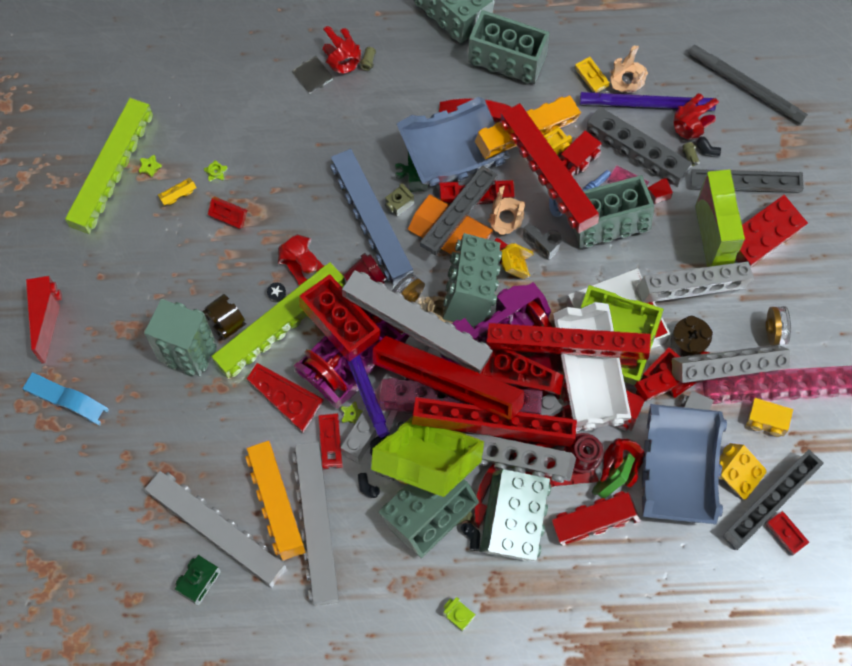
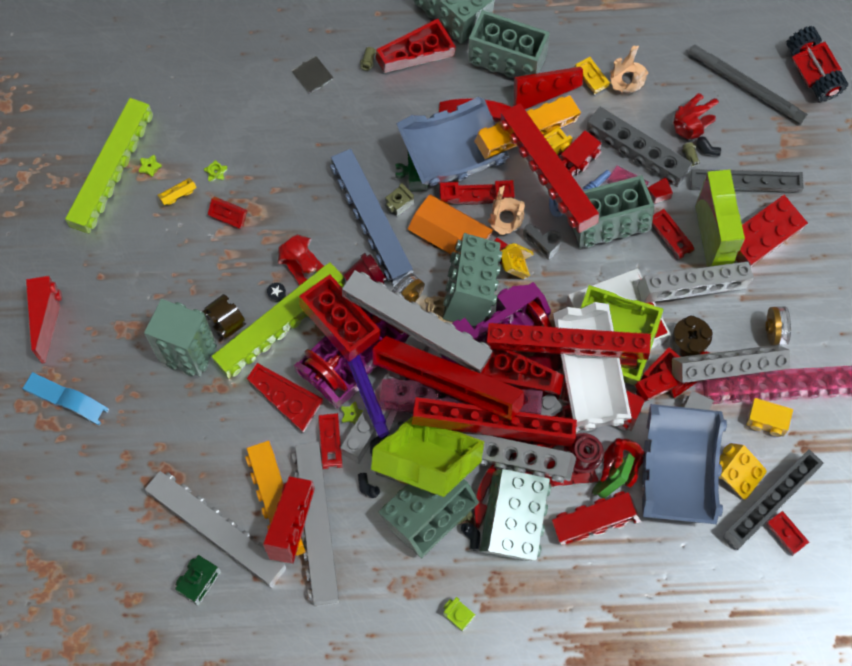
red piece [322,26,361,74] -> none
dark grey plate [420,165,498,255] -> none
dark purple piece [580,92,716,111] -> none
none -> red wedge [263,476,315,564]
none -> red wedge [376,19,456,73]
none -> red wing [513,67,583,109]
none -> red plate [652,209,695,260]
none -> plate [786,26,848,102]

